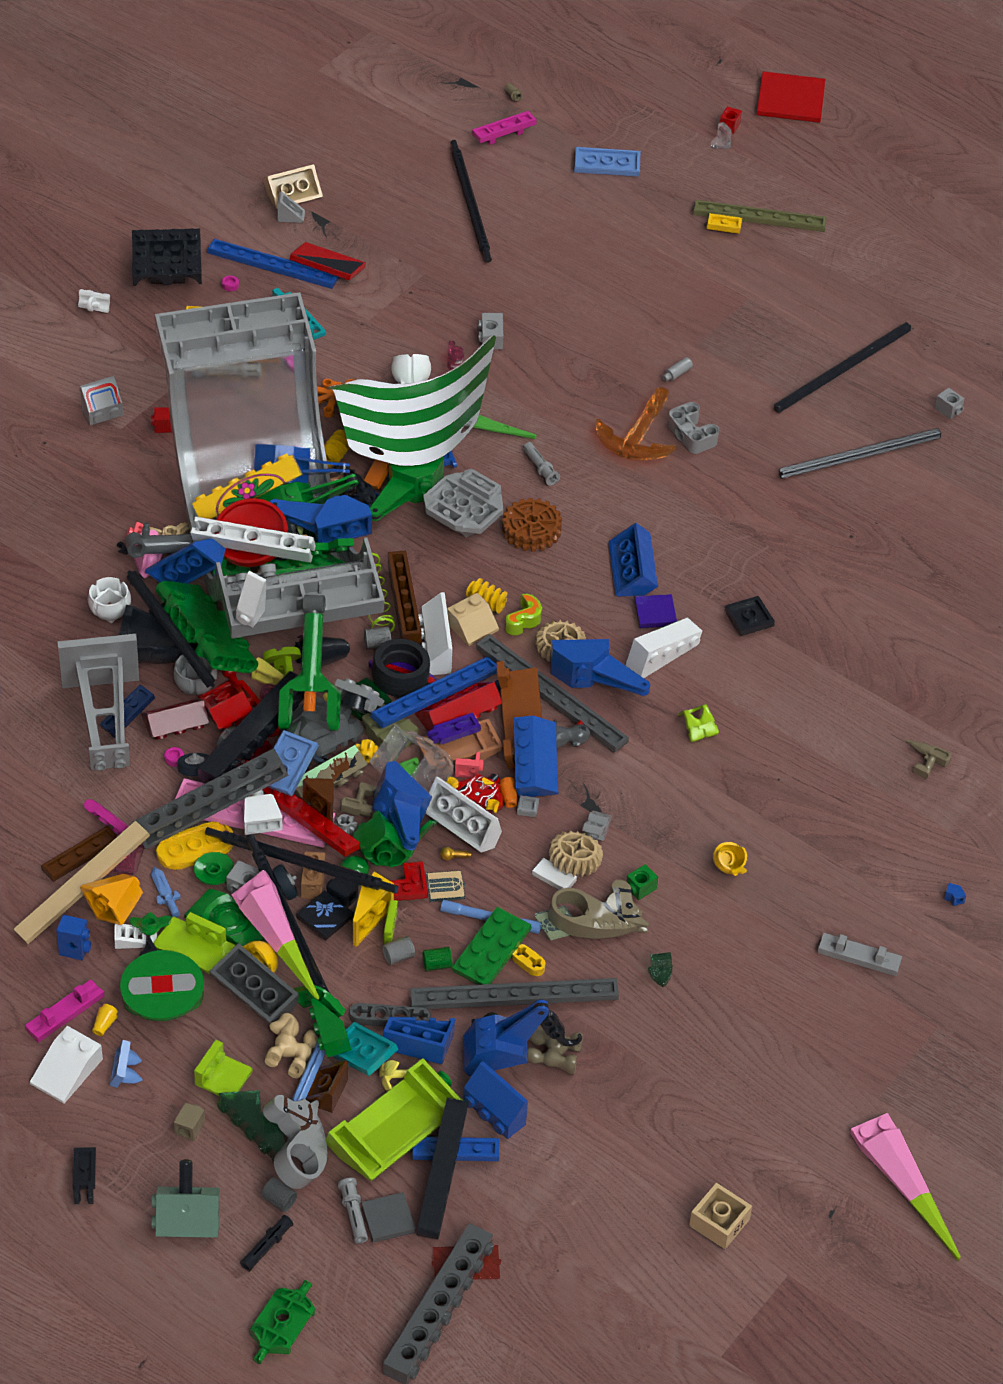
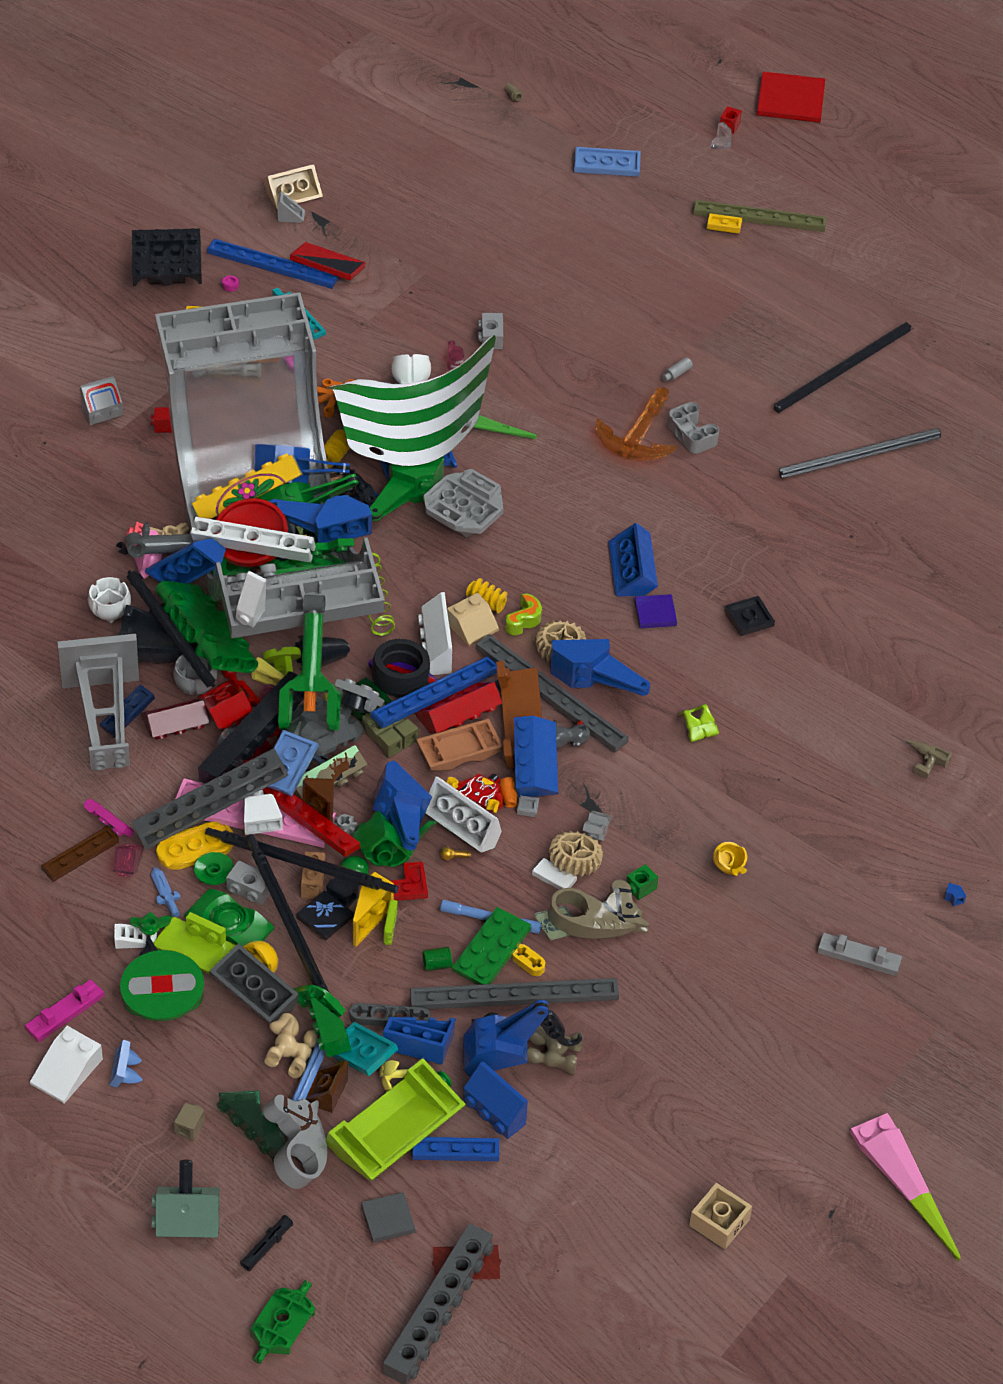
tan tile [14,821,150,944] -> none
blue brick [56,915,91,960] -> none
black hinge [73,1147,96,1204] -> none
white hips [78,289,110,313] -> none
light orange slope [80,874,143,925] -> none
yellow cone [92,1004,118,1037] -> none
dark pink tile [164,747,184,767] -> none
black wheel [177,753,209,776] -> none
lime bracket [194,1040,253,1101] -> none
bright pink plate [231,870,319,1000] -> none
dark grey piece [261,1177,297,1212] -> none
black wheel [273,864,298,900] -> none
light grey pin [337,1178,368,1243] -> none
dark tan piece [340,782,376,817] -> none
yellow gear [355,739,379,764] -> none
orange tile [364,453,389,489] -> none
light grey piece [364,626,391,649] -> none
clear slope [369,724,454,793] -> none
light grey piece [382,936,415,966] -> none
reddish brown brick [388,550,422,645] -> none
bright green tile [399,757,419,778] -> none
black beam [417,1097,469,1240] -> none
piece [426,870,465,902] -> none
dark purple hinge [427,713,481,744] -> none
black axle [450,140,492,263] -> none
coral bracket [455,752,484,778] -> none
dark pink hinge [472,111,537,145] -> none
dark orange piece [502,498,562,552] -> none
light grey pin [523,442,560,486] -> none
white wedge [625,618,702,678] -> none
clear green tile [648,952,673,987] -> none
light grey brick [935,388,965,419] -> none

